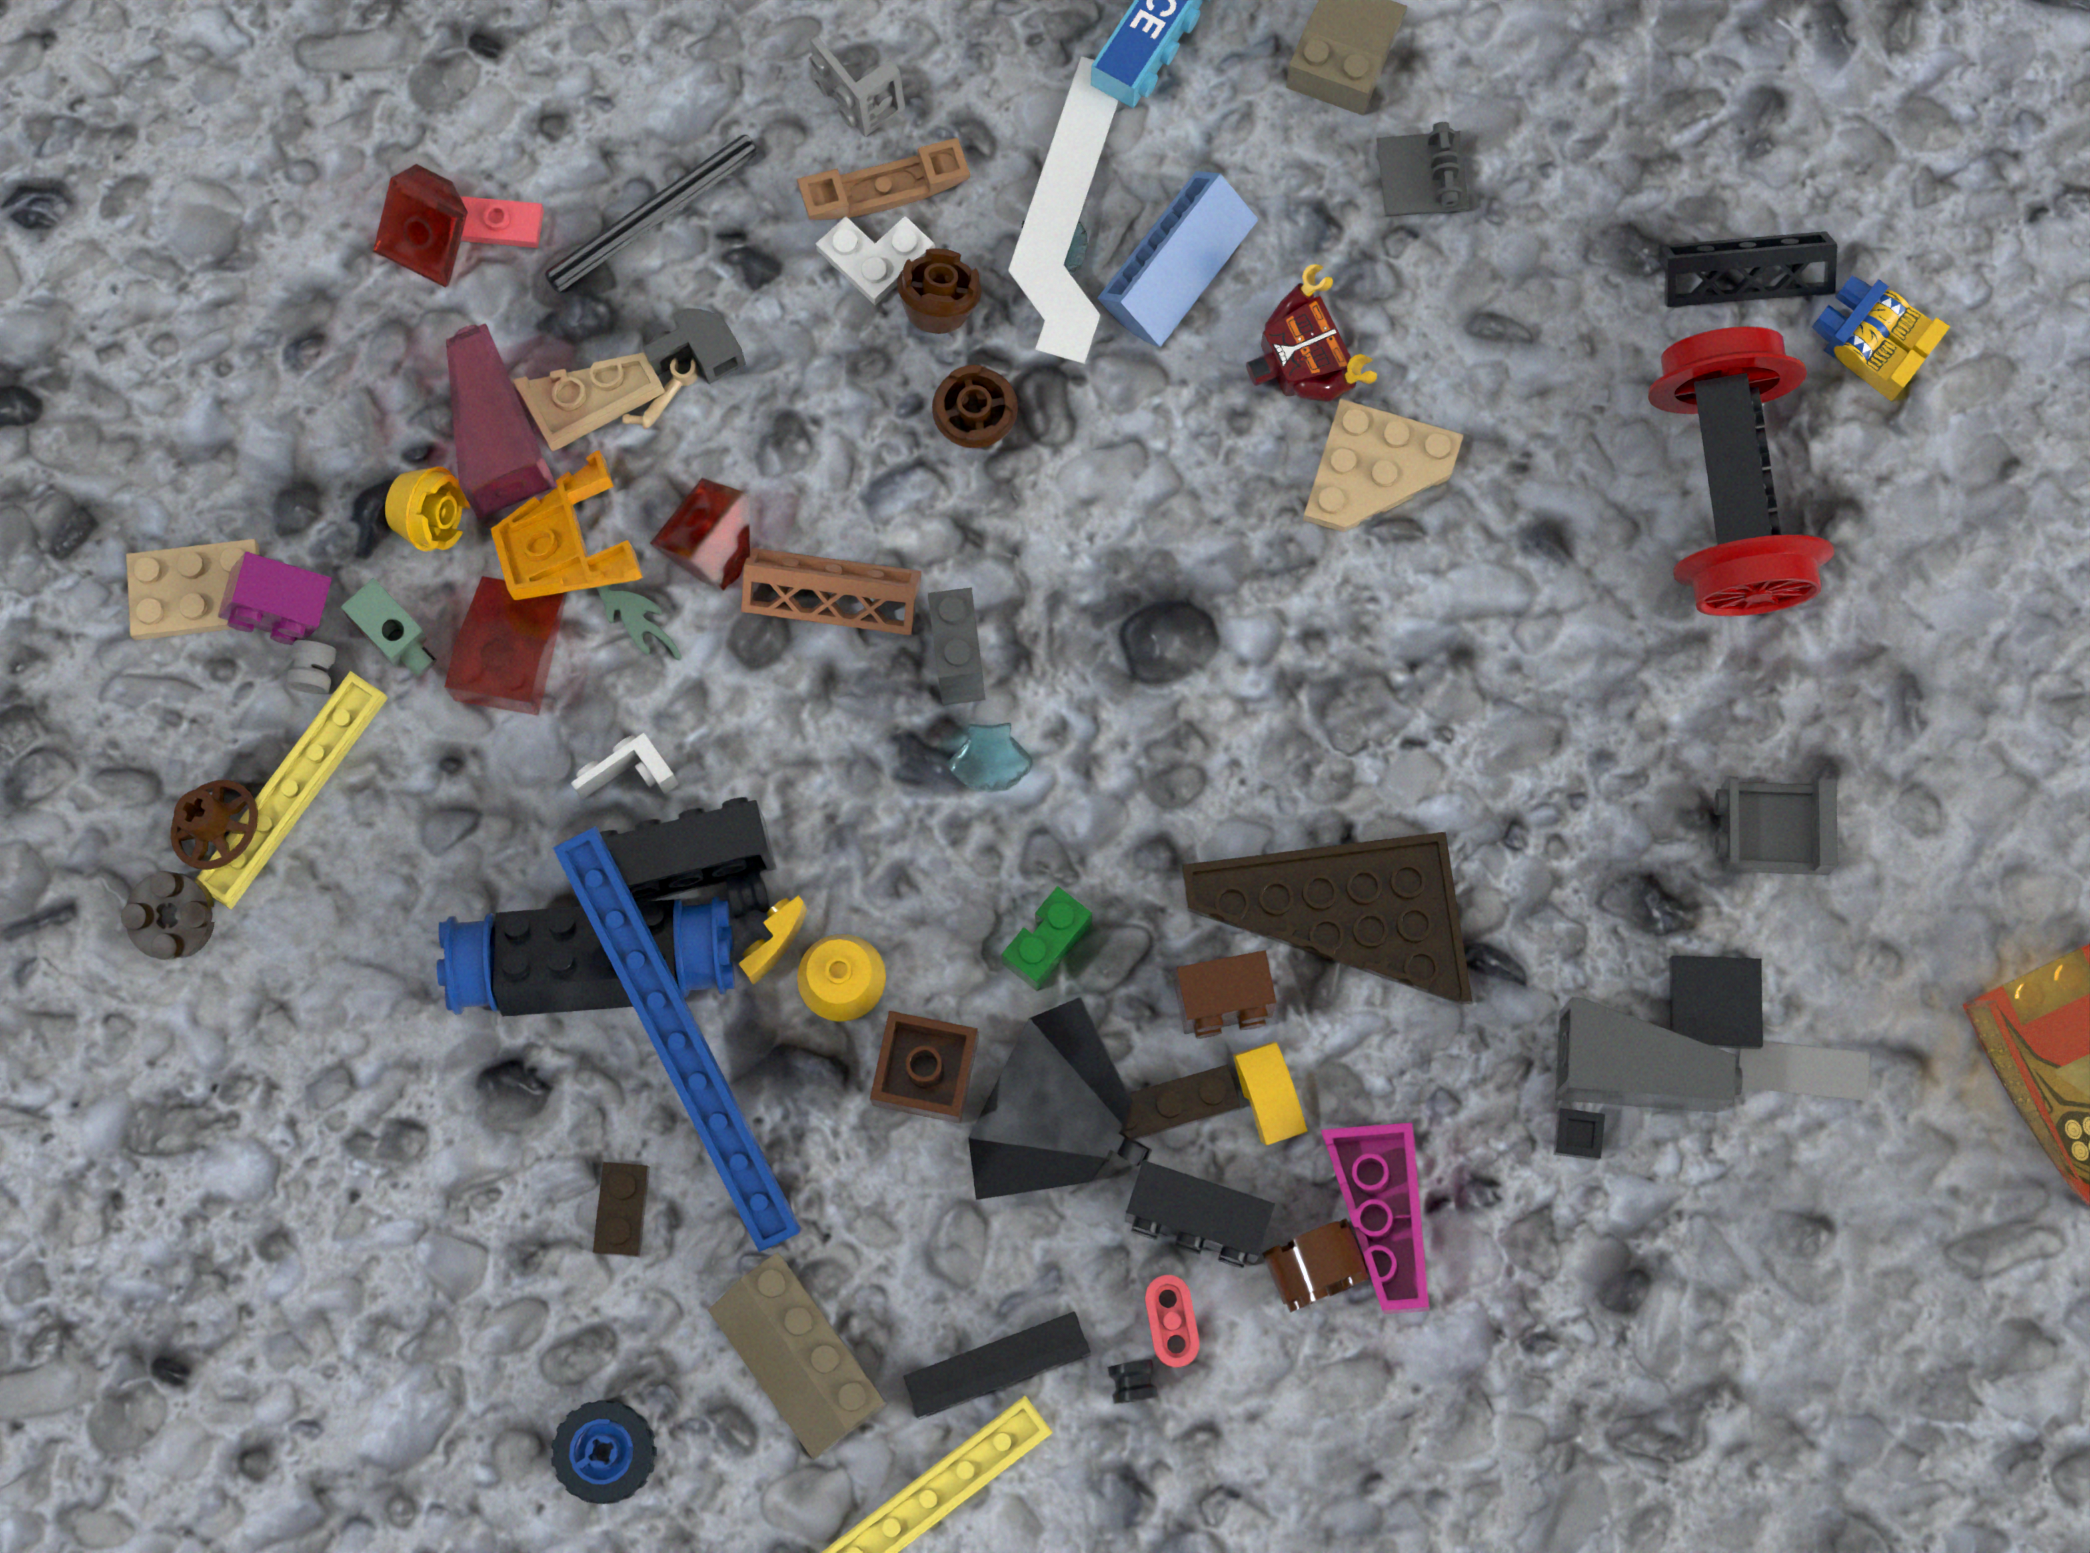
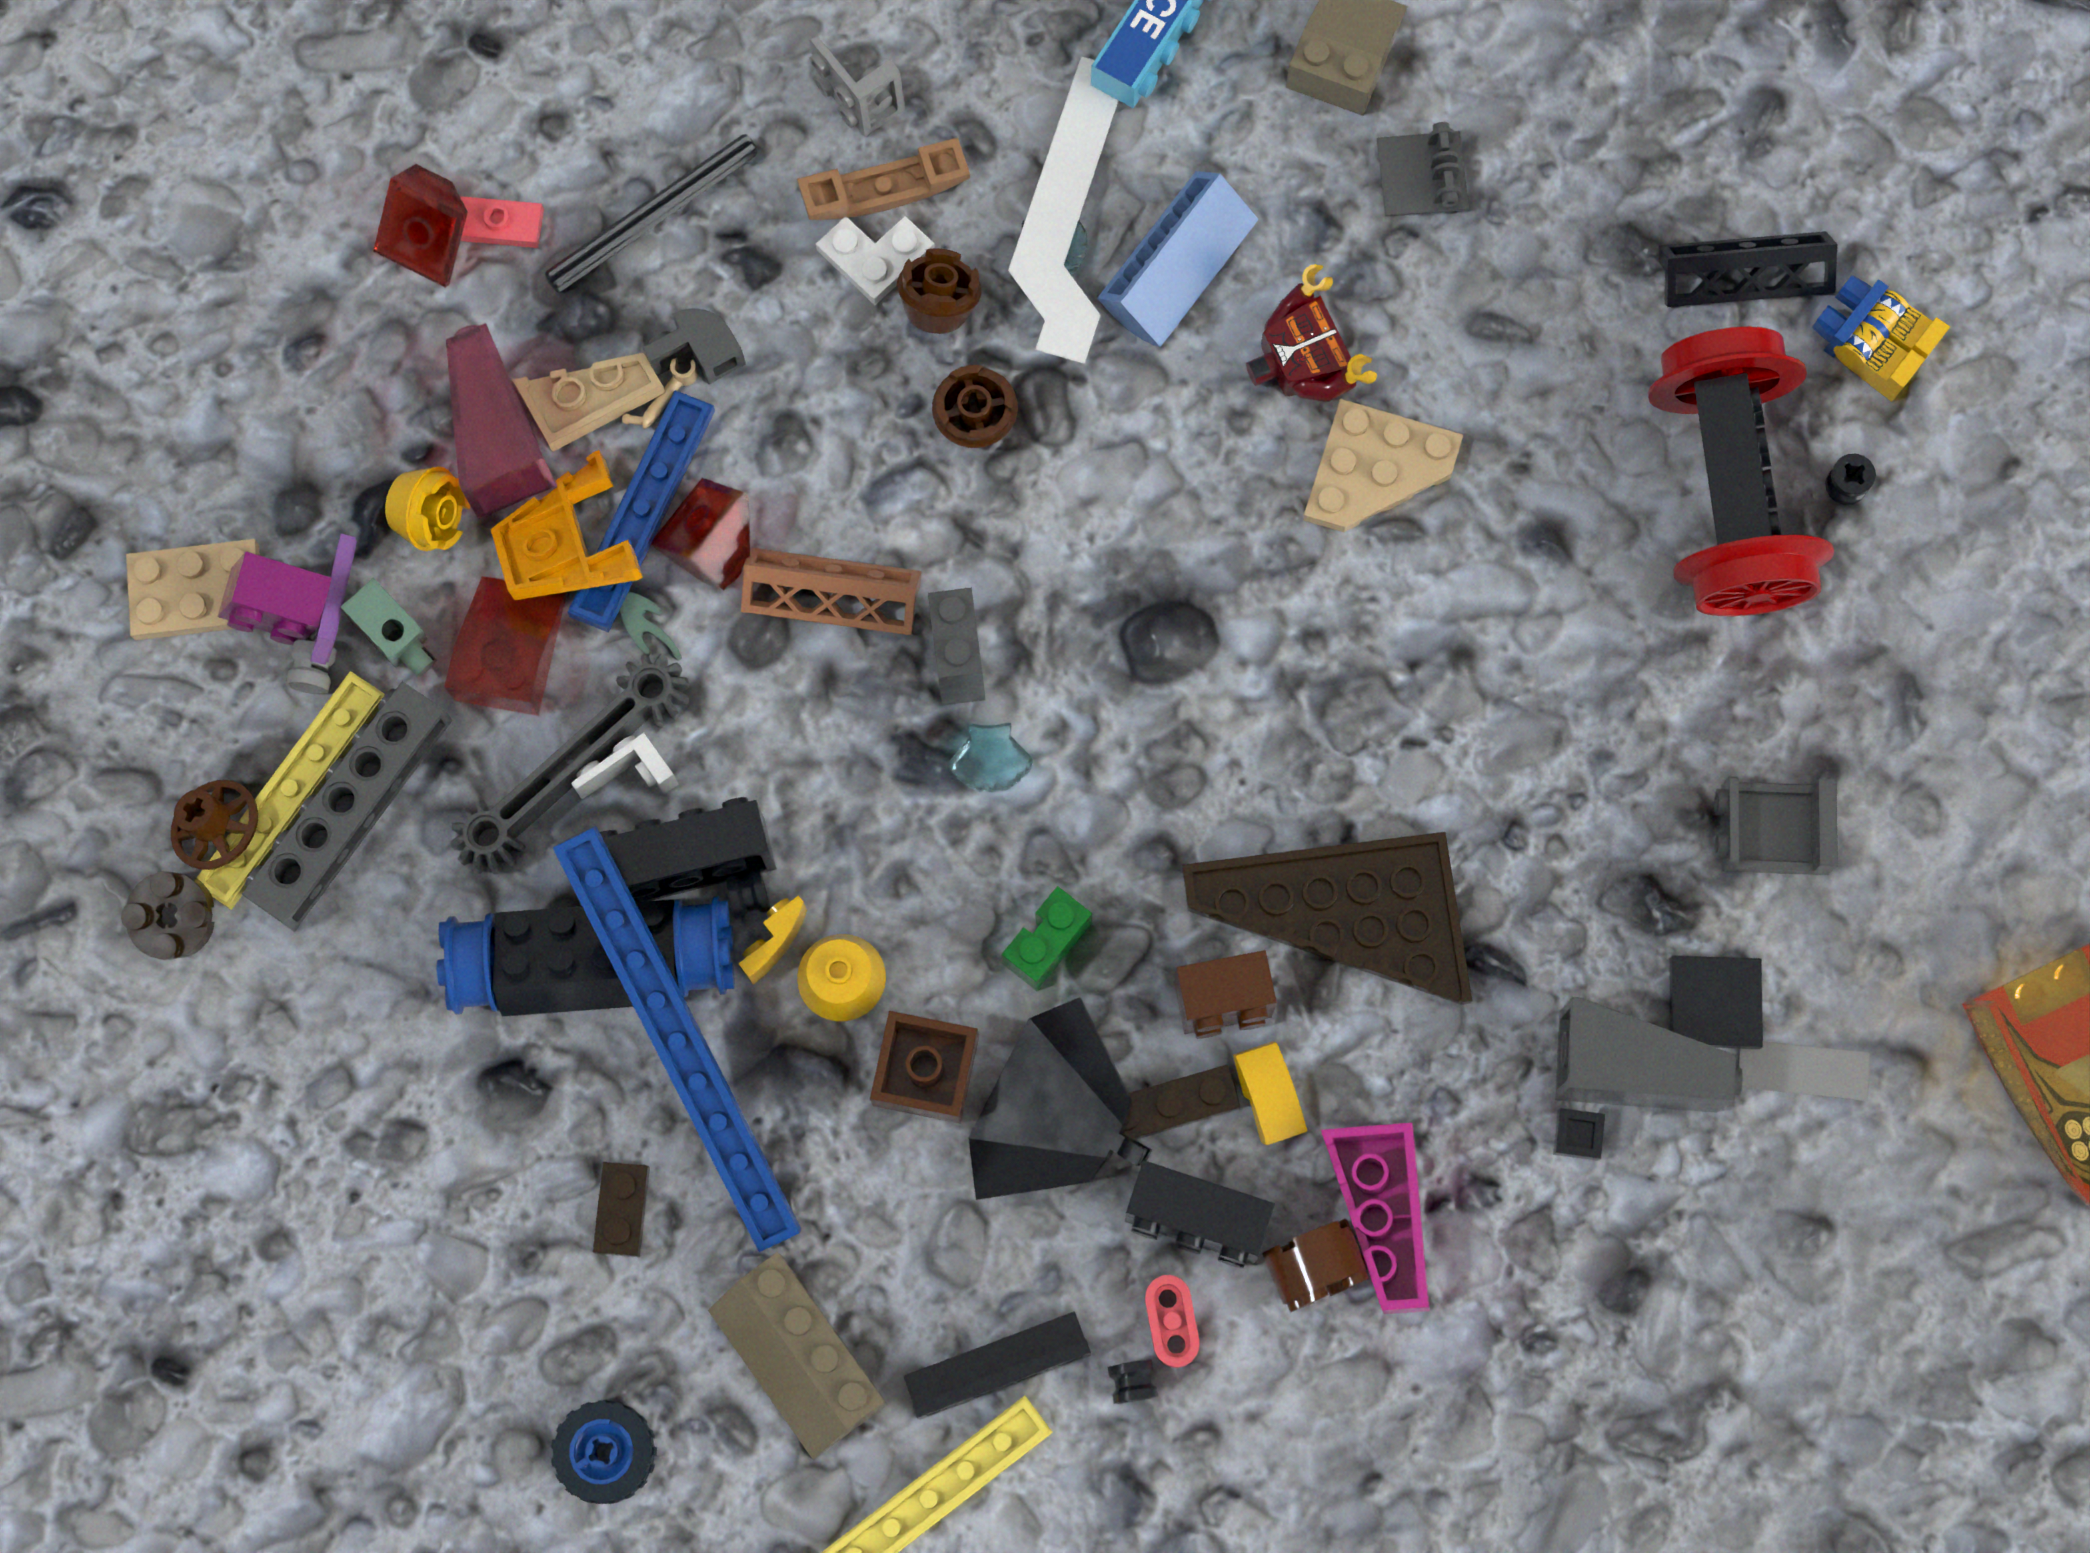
none -> dark grey brick [242,681,453,932]
none -> medium lavender tile [310,534,357,665]
none -> dark grey arm [450,653,690,875]
none -> blue tile [567,390,715,633]
none -> black wheel [1825,453,1876,505]

